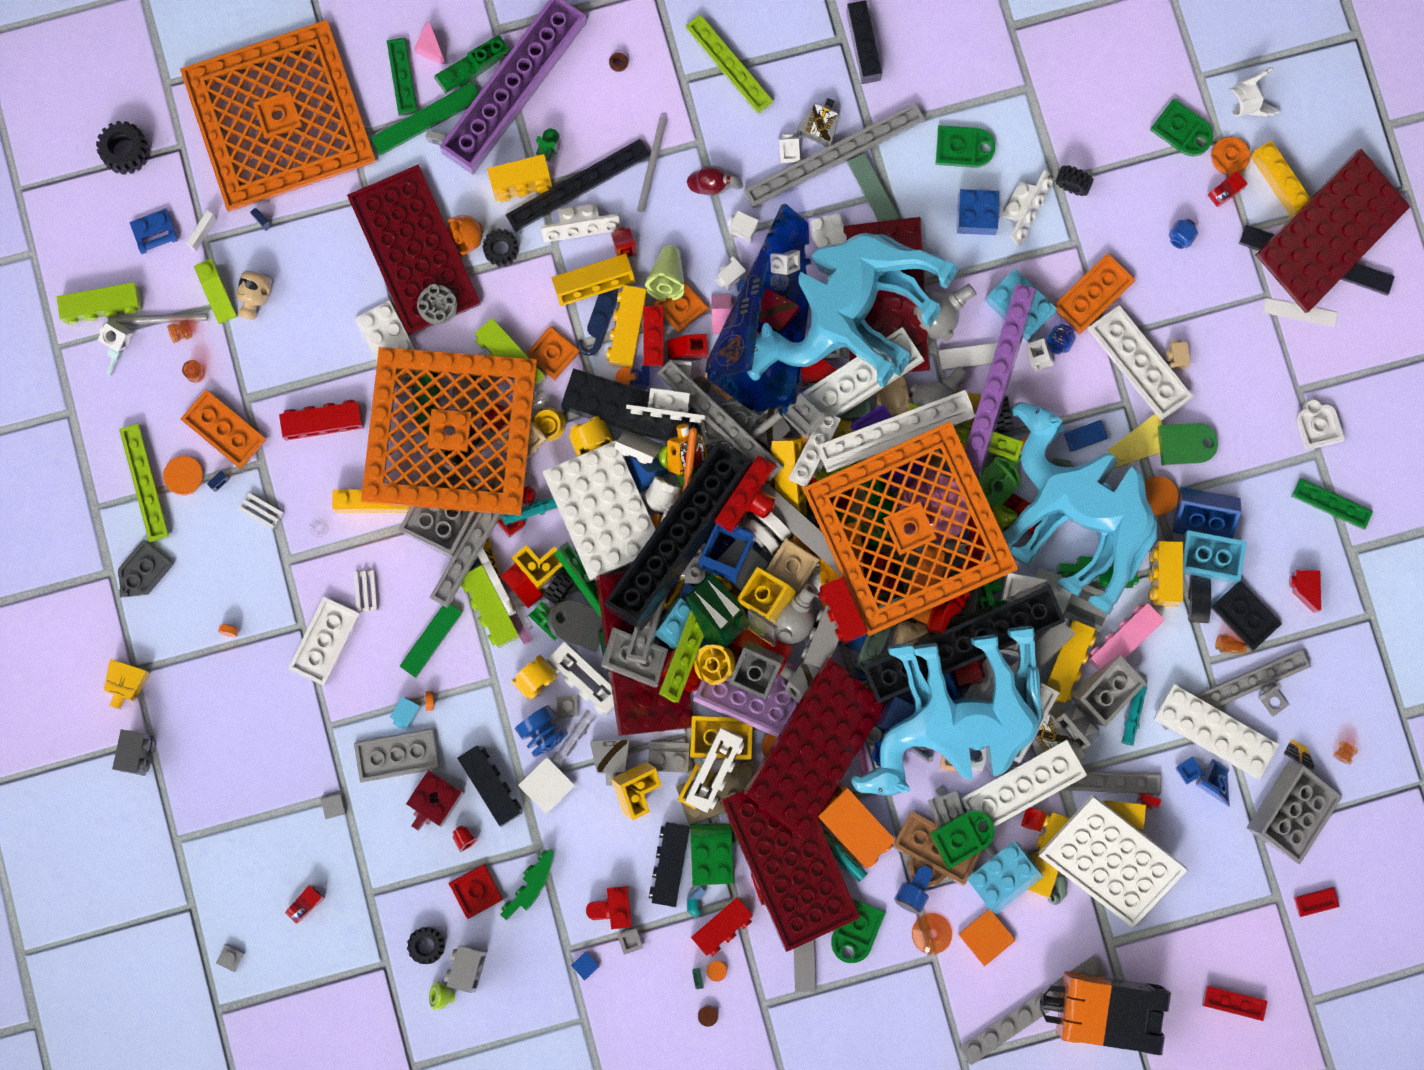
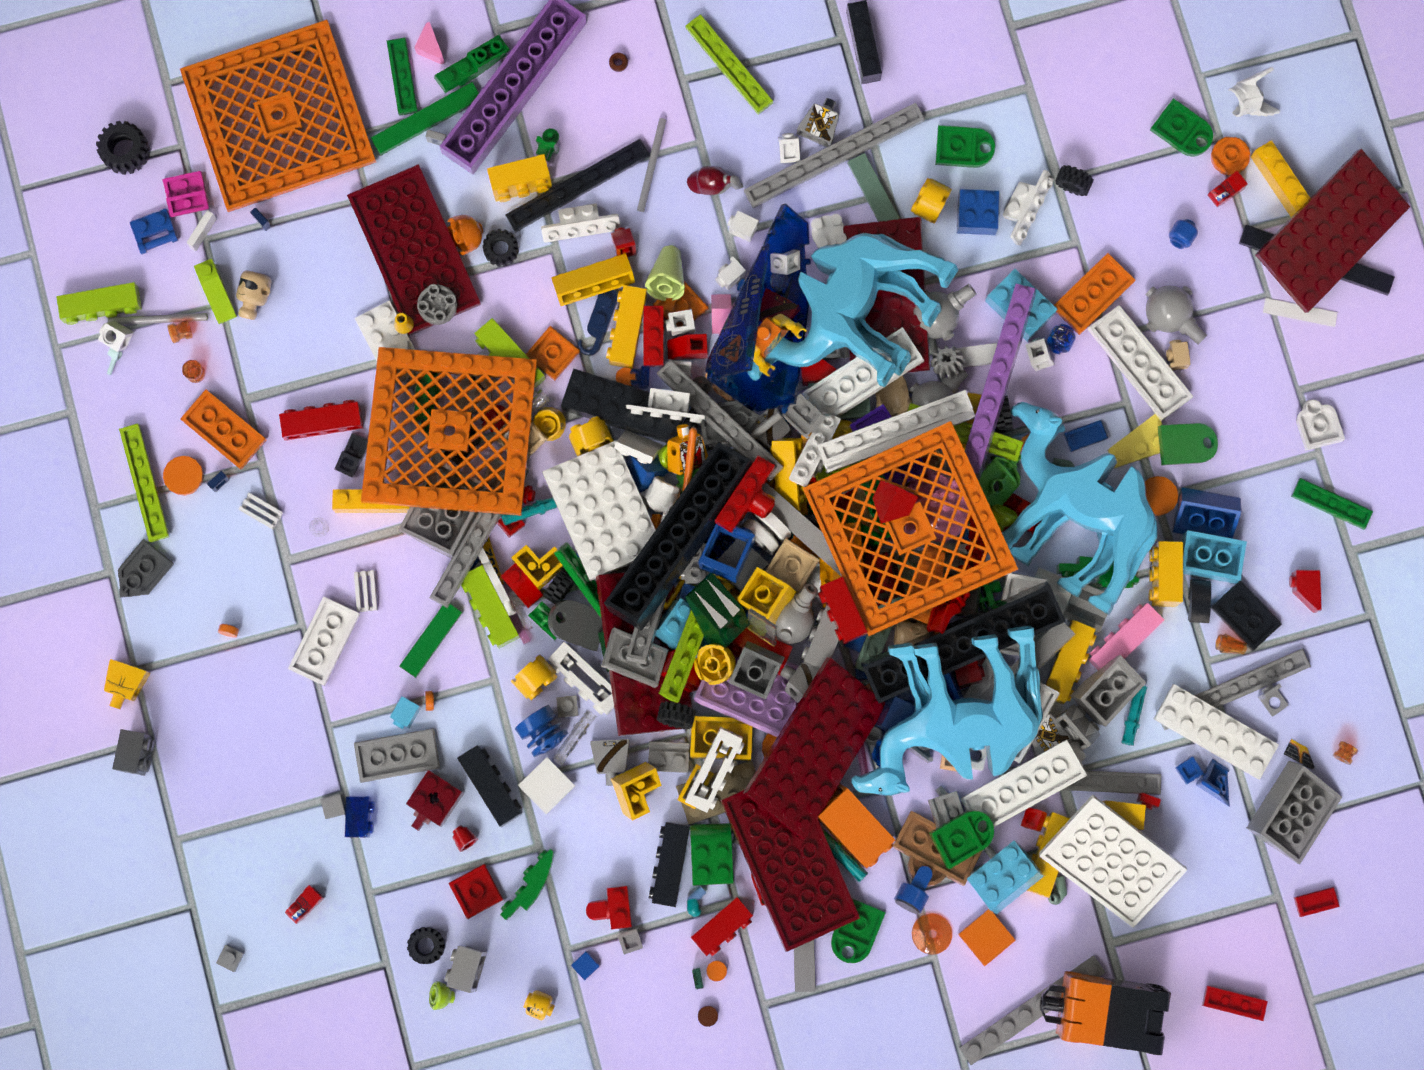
none -> dark pink slope [162,171,209,217]
none -> black slope [334,433,368,477]
none -> clear blue bracket [345,796,375,838]
none -> yellow cone [394,313,414,334]
none -> yellow head [523,990,555,1020]
none -> black tyre [657,701,696,729]
none -> white brick [665,309,695,336]
none -> torso [747,314,807,376]
none -> red slope [872,480,918,524]
none -> yellow brick [910,177,952,224]
none -> light grey gear [931,345,965,379]
none -> light grey piece [1145,285,1207,345]

